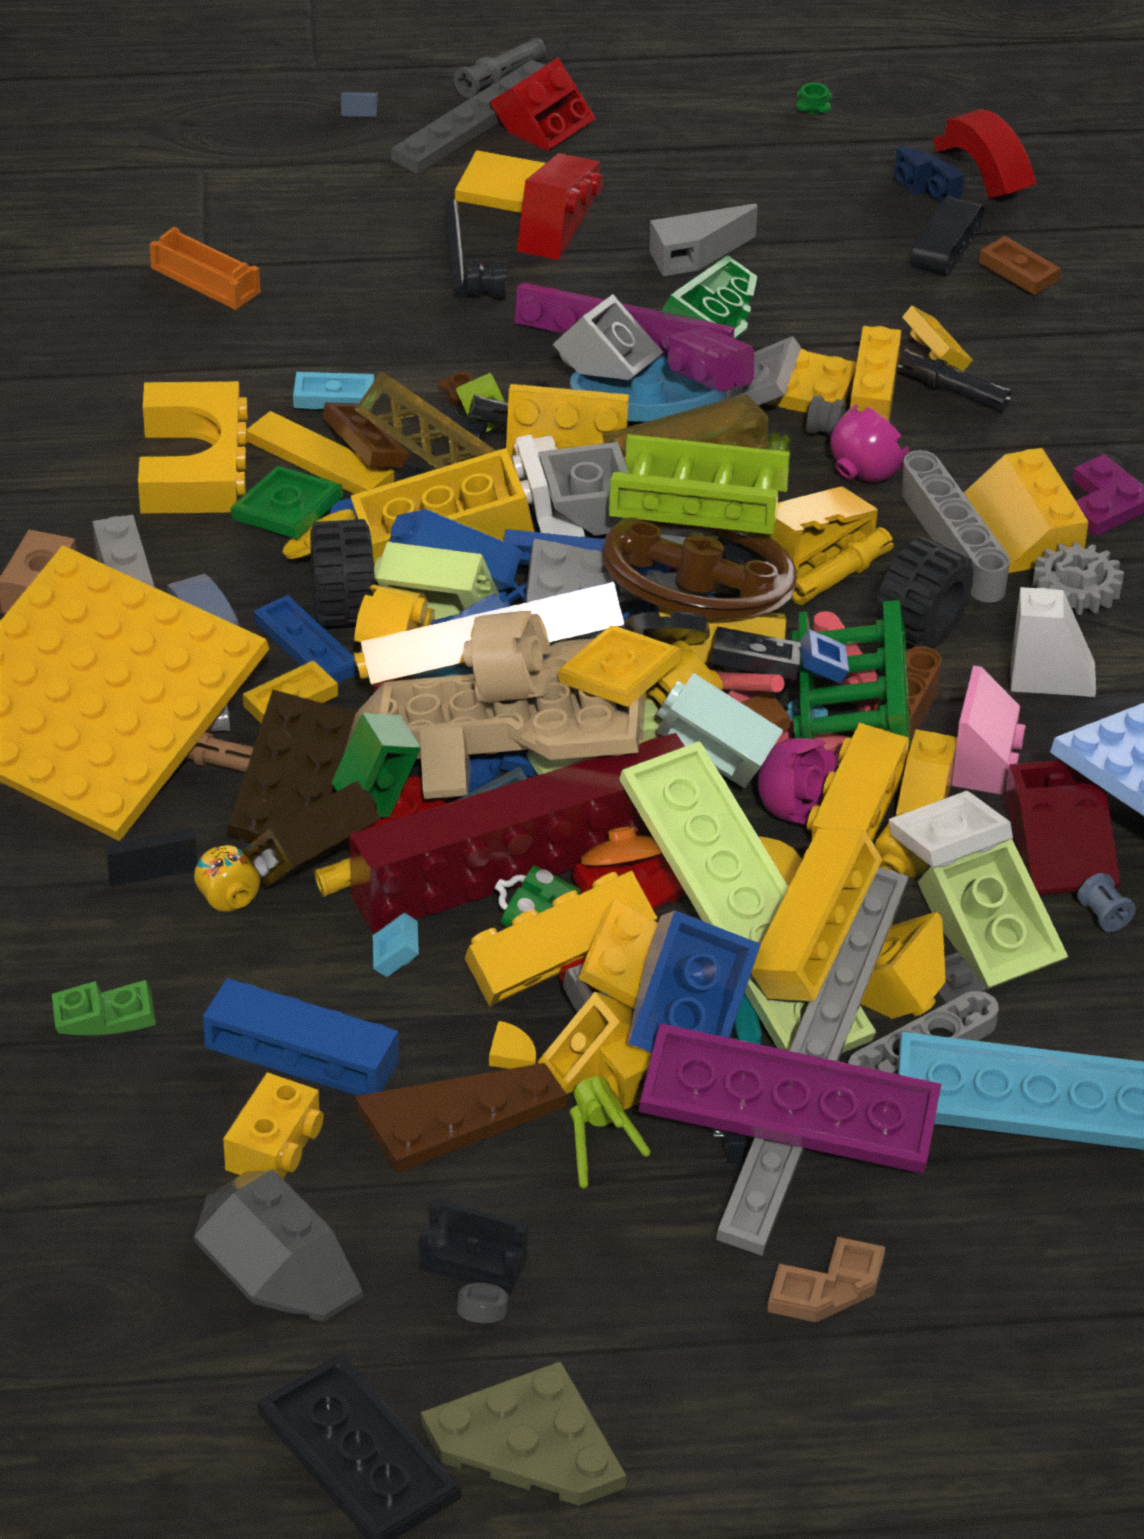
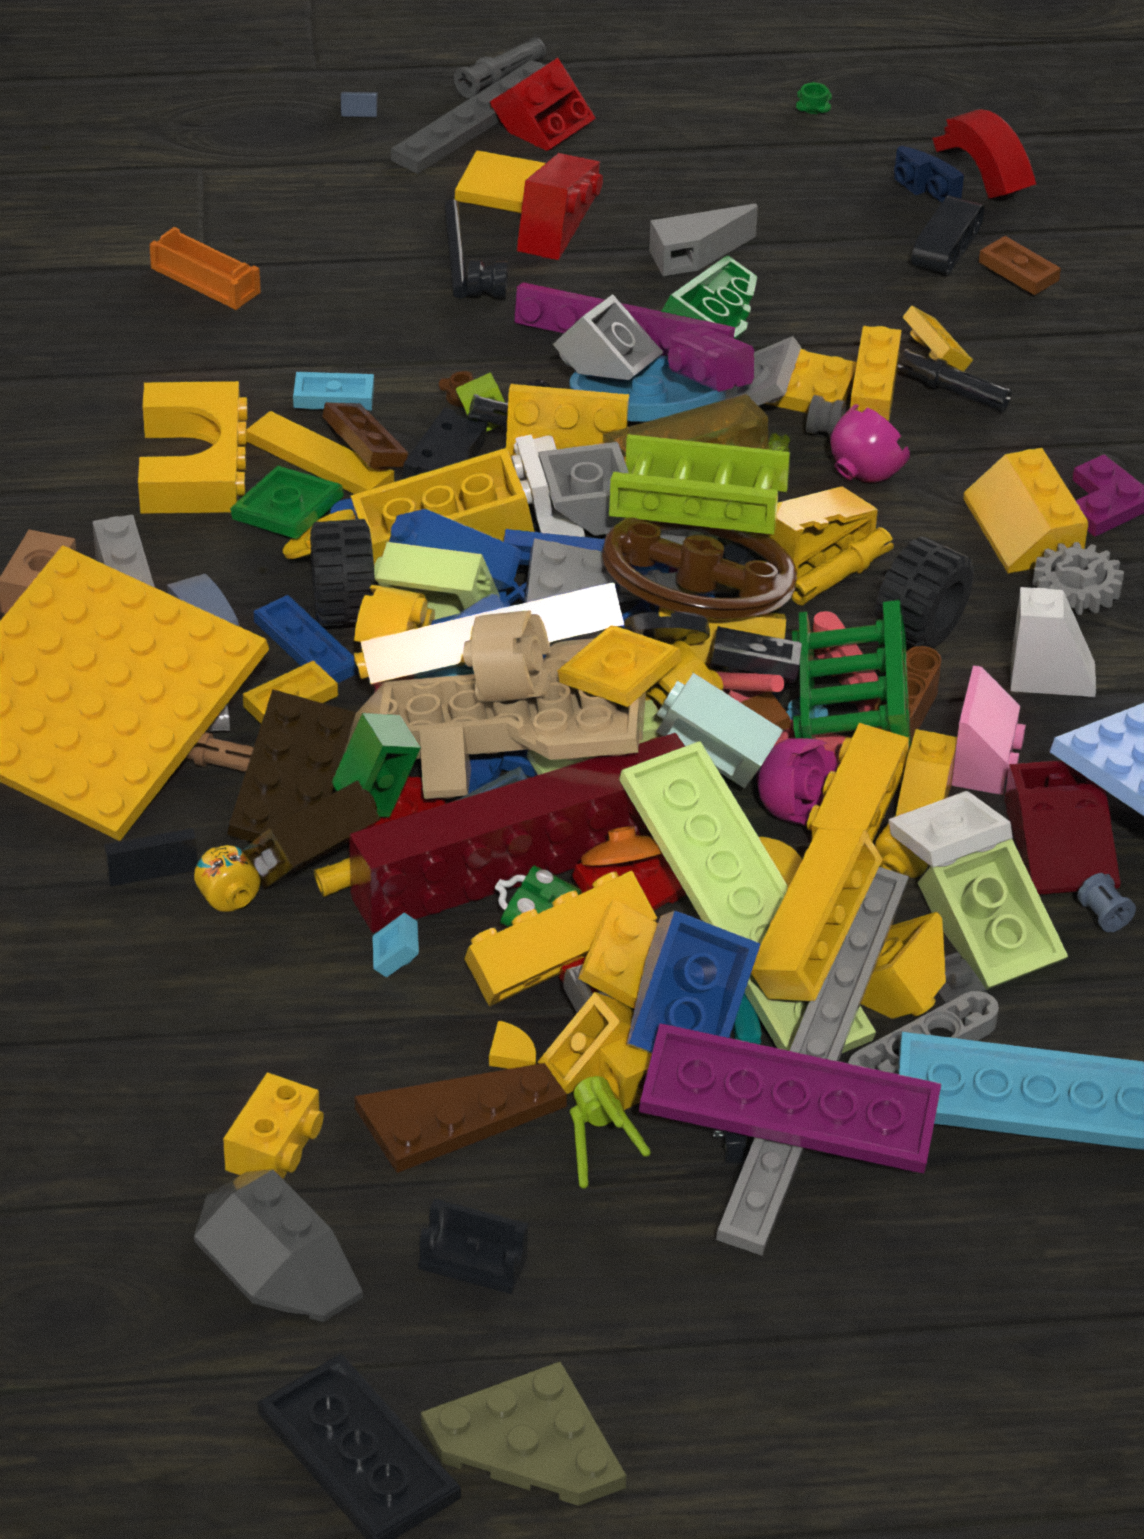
bright green slope [52,980,156,1035] -> none
blue brick [203,978,399,1096] -> none
clear yellow fence [354,371,496,469] -> none
dark grey tile [457,1283,508,1323] -> none
medium nougat tile [767,1237,886,1322] -> none
blue plate [800,629,849,683] -> none
light grey beam [900,450,1010,603] -> none

